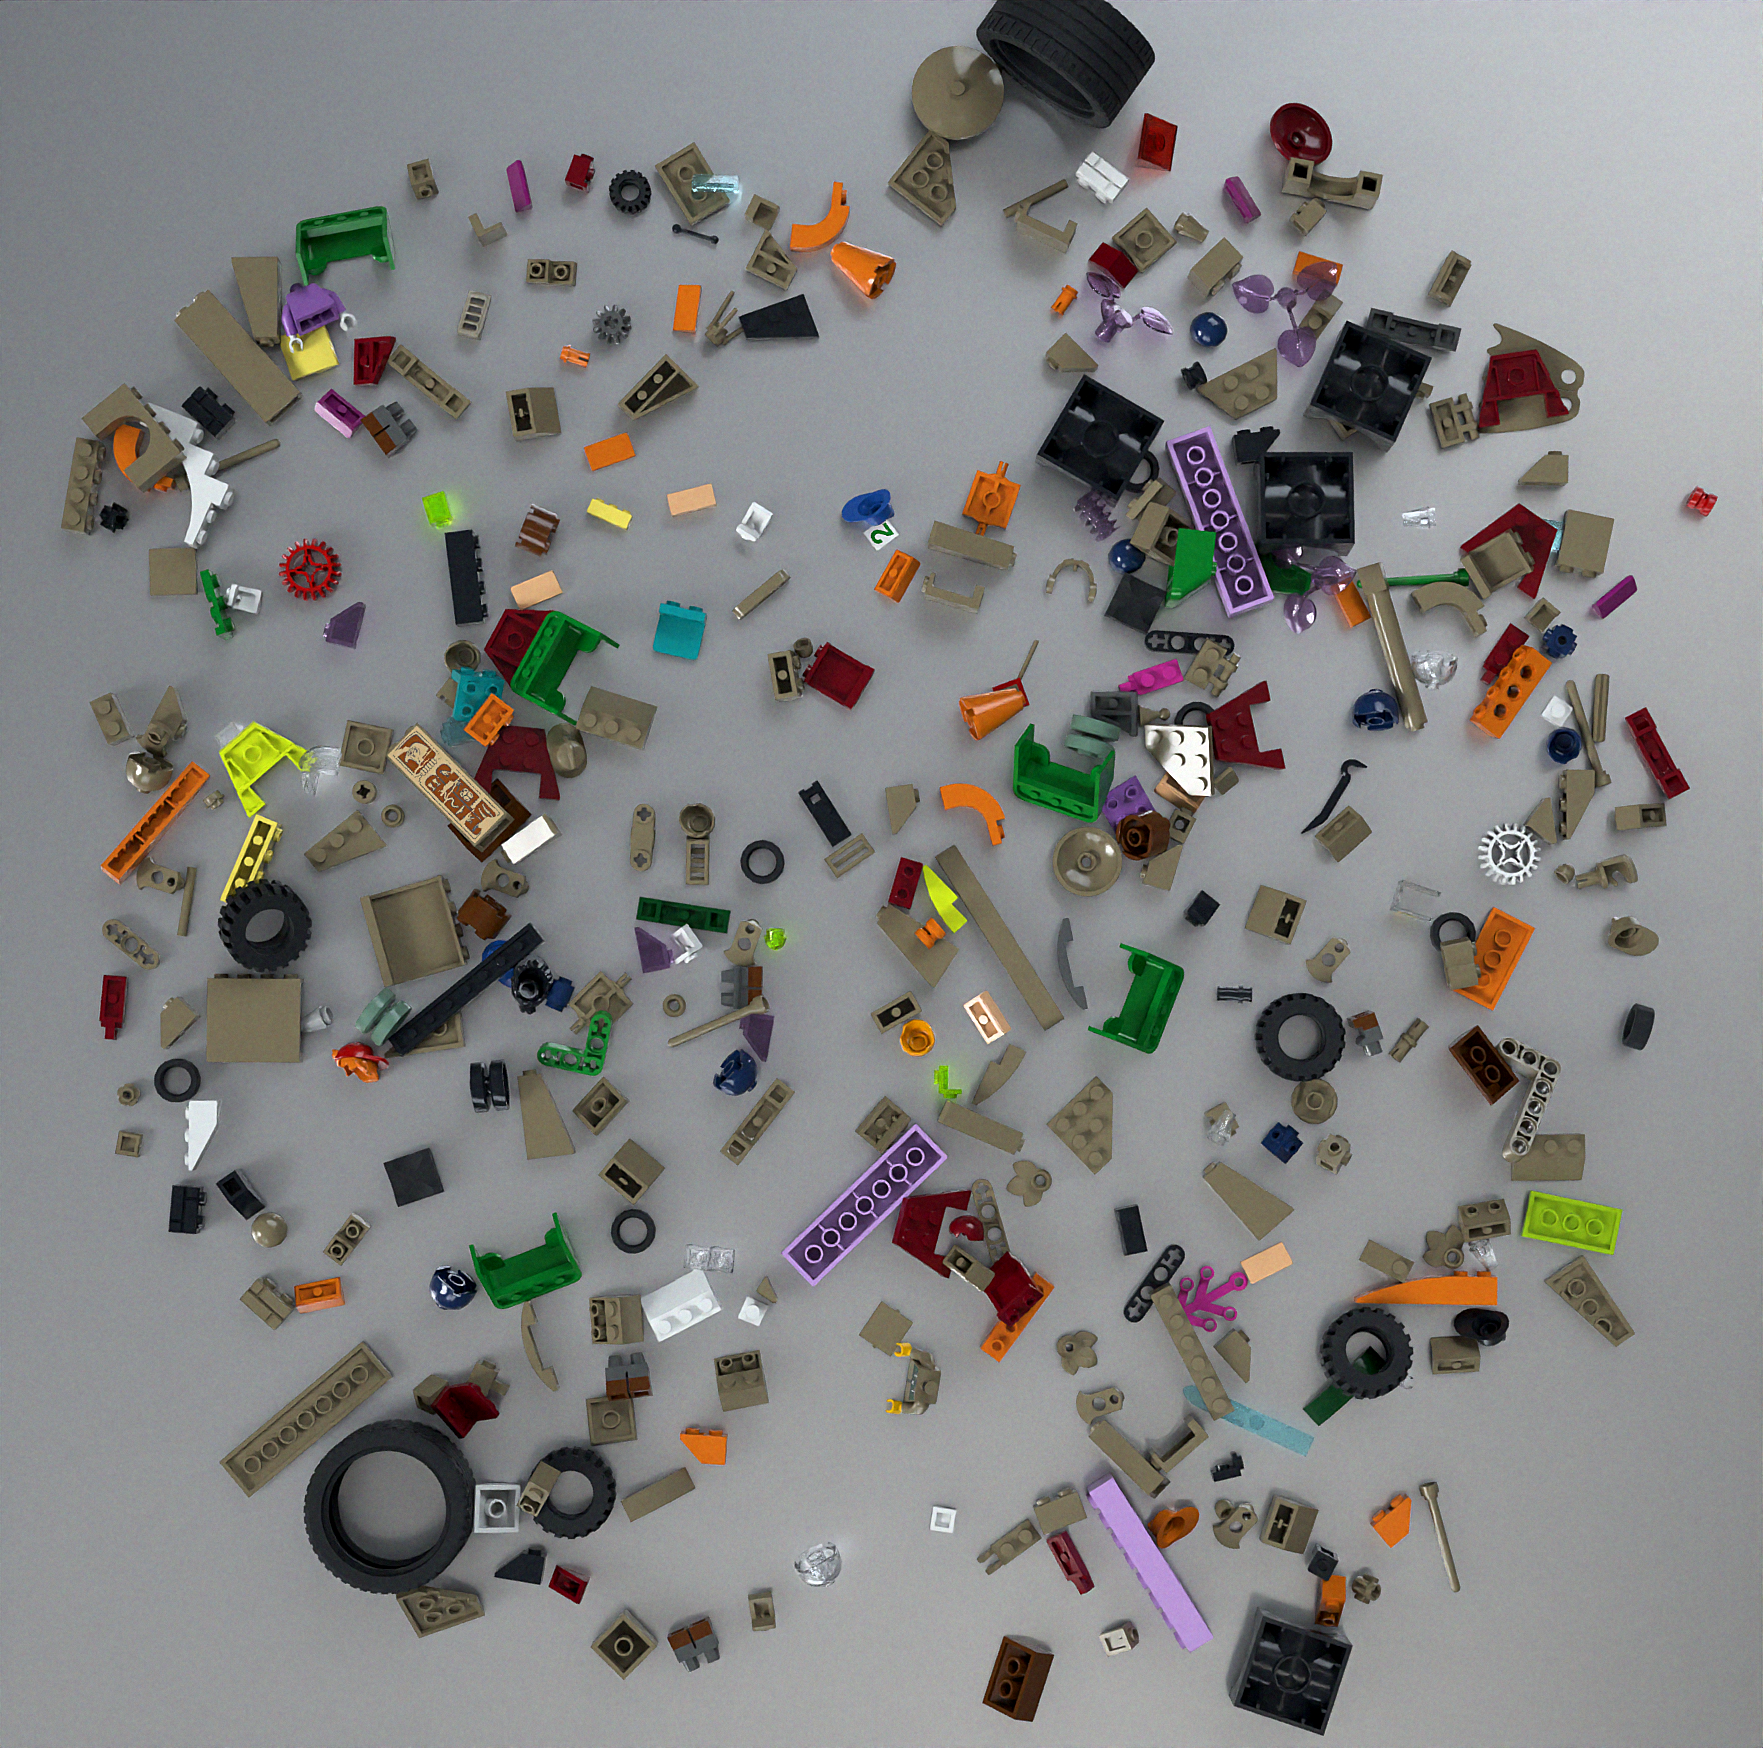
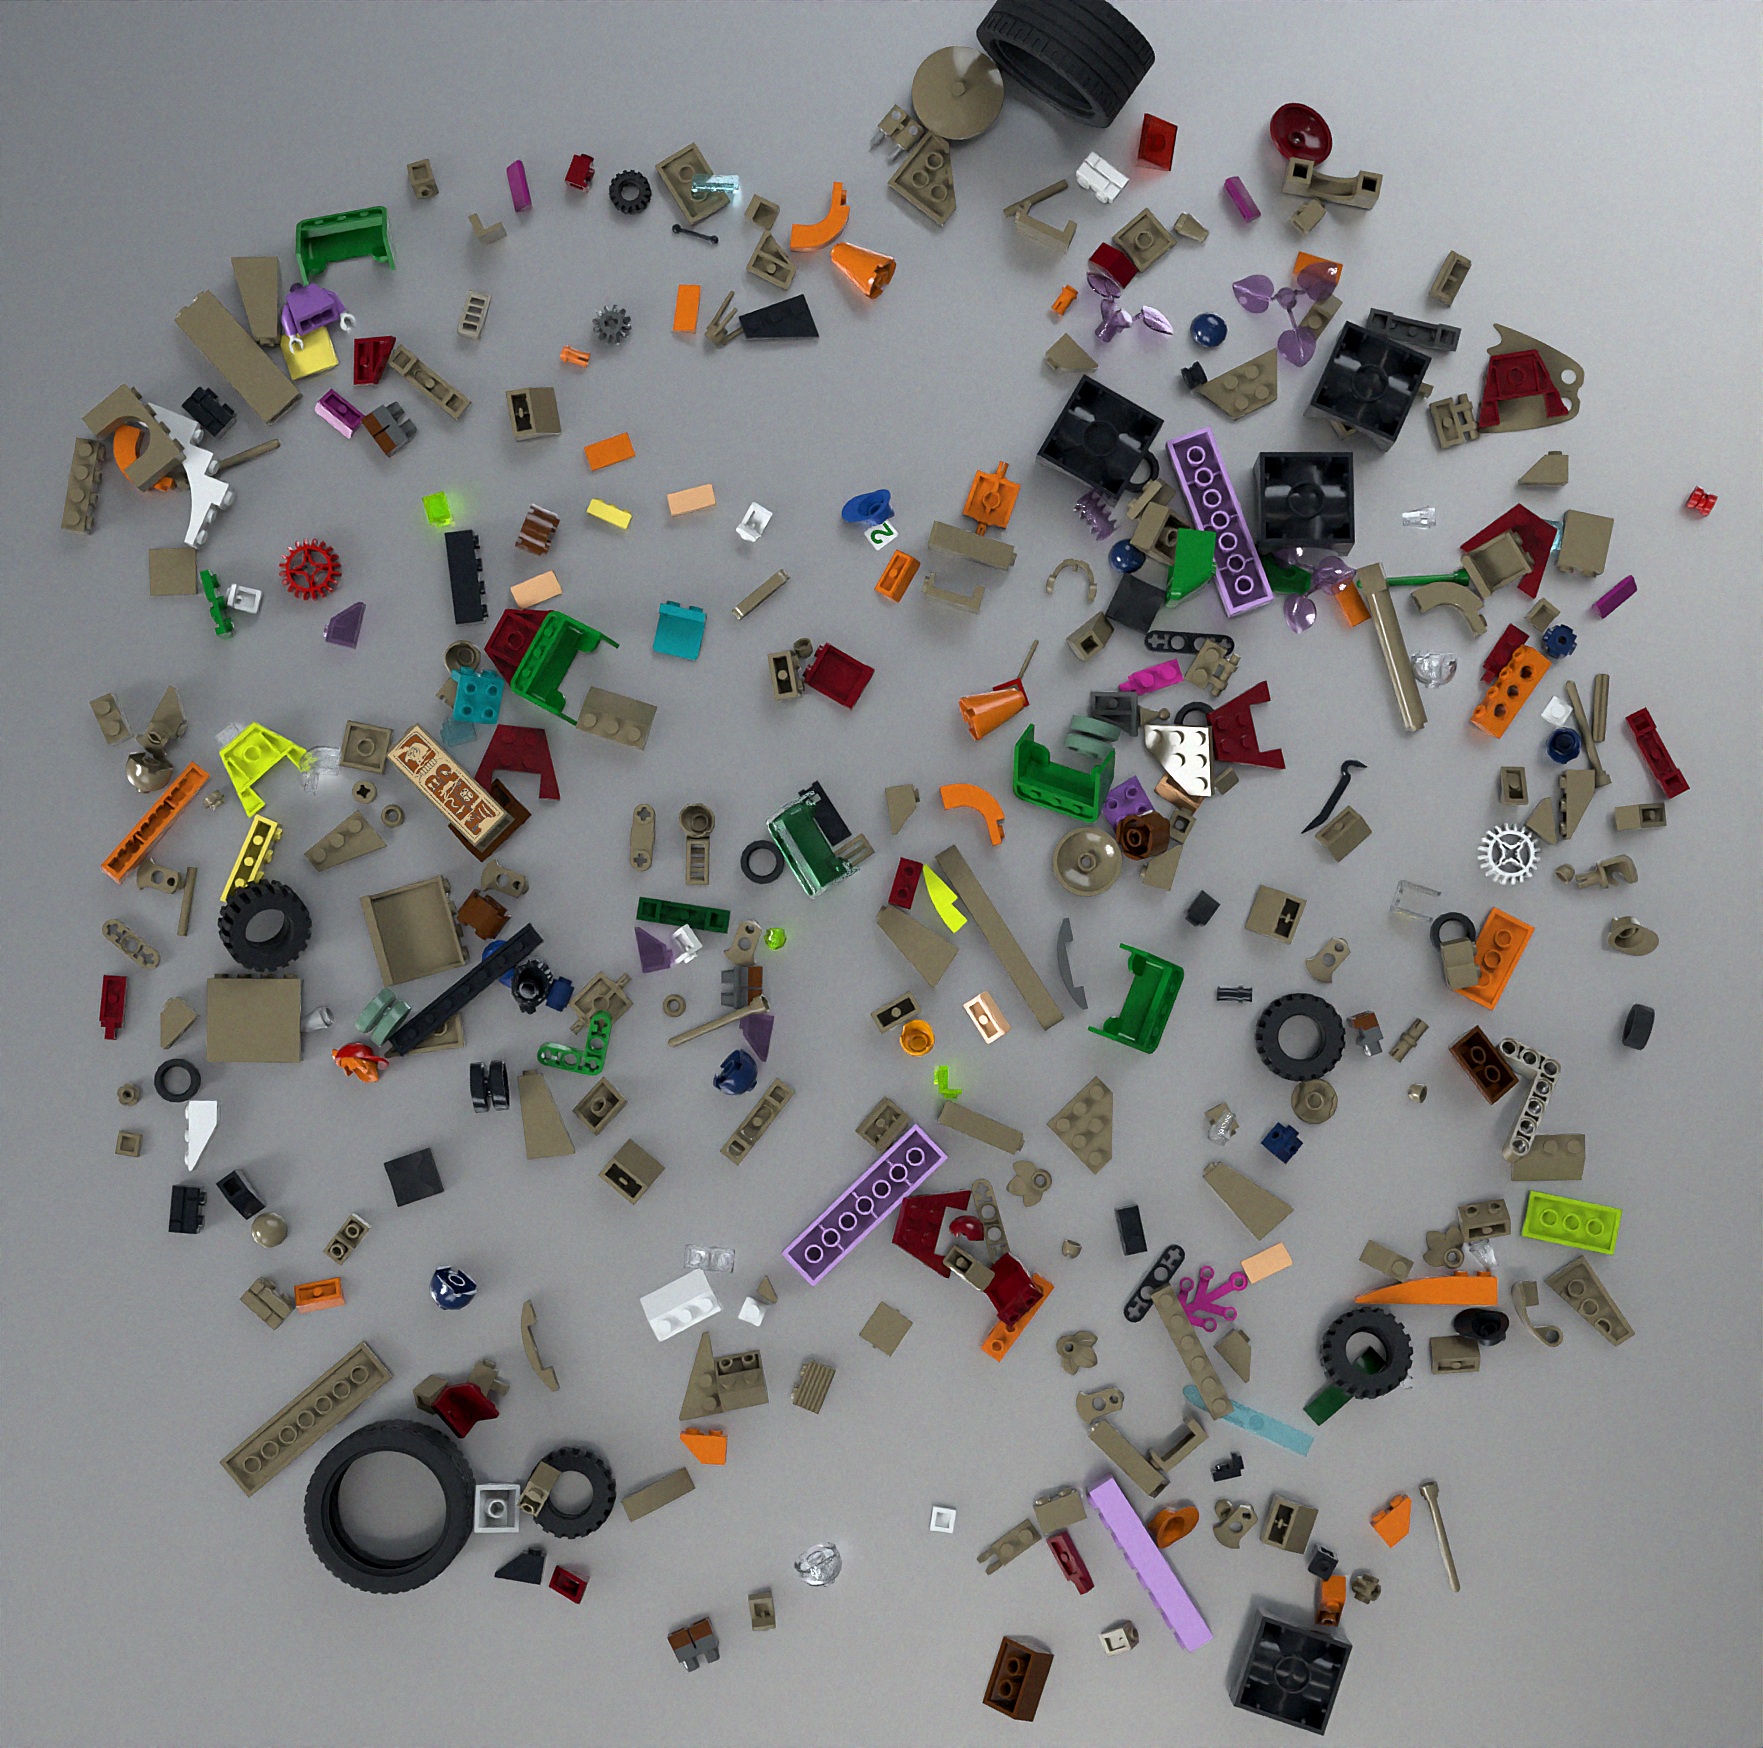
black gear [99,502,129,533] -> none
dark tan plate [396,1585,485,1638] -> none
orange bracket [463,693,514,747] -> none
green windscreen [469,1212,582,1309] -> none
slope [501,813,562,865] -> none
dark tan slope [526,259,577,286] -> none
dark tan piece [546,723,587,778] -> none
dark tan plate [586,1394,638,1446] -> none
dark tan slope [589,1295,644,1345] -> none
dark tan brick [591,1609,658,1680] -> none
hips [605,1352,653,1401] -> none
black tyre [611,1209,656,1254] -> none
dark tan wedge [617,354,699,421] -> none
dark tan torso [885,1342,941,1415] -> none
orange wheel [914,917,946,950] -> none
dark tan slope [972,1044,1026,1105] -> none
dark tan brick [1187,237,1243,298] -> none
black slope [1232,426,1280,466] -> none
dark tan brick [1316,1134,1352,1175] -> none
dark blue cylinder [1352,689,1399,731] -> none
none -> dark tan wing [679,1332,724,1421]
none -> clear green windscreen [766,789,861,899]
none -> dark tan brick [790,1358,836,1414]
none -> dark tan piece [871,104,926,161]
none -> dark tan hinge [1062,1239,1082,1259]
none -> dark tan slope [1065,611,1115,661]
none -> dark tan hinge [1408,1083,1427,1103]
none -> dark tan slope [1500,766,1529,805]
none -> dark tan panel [1511,1280,1563,1347]

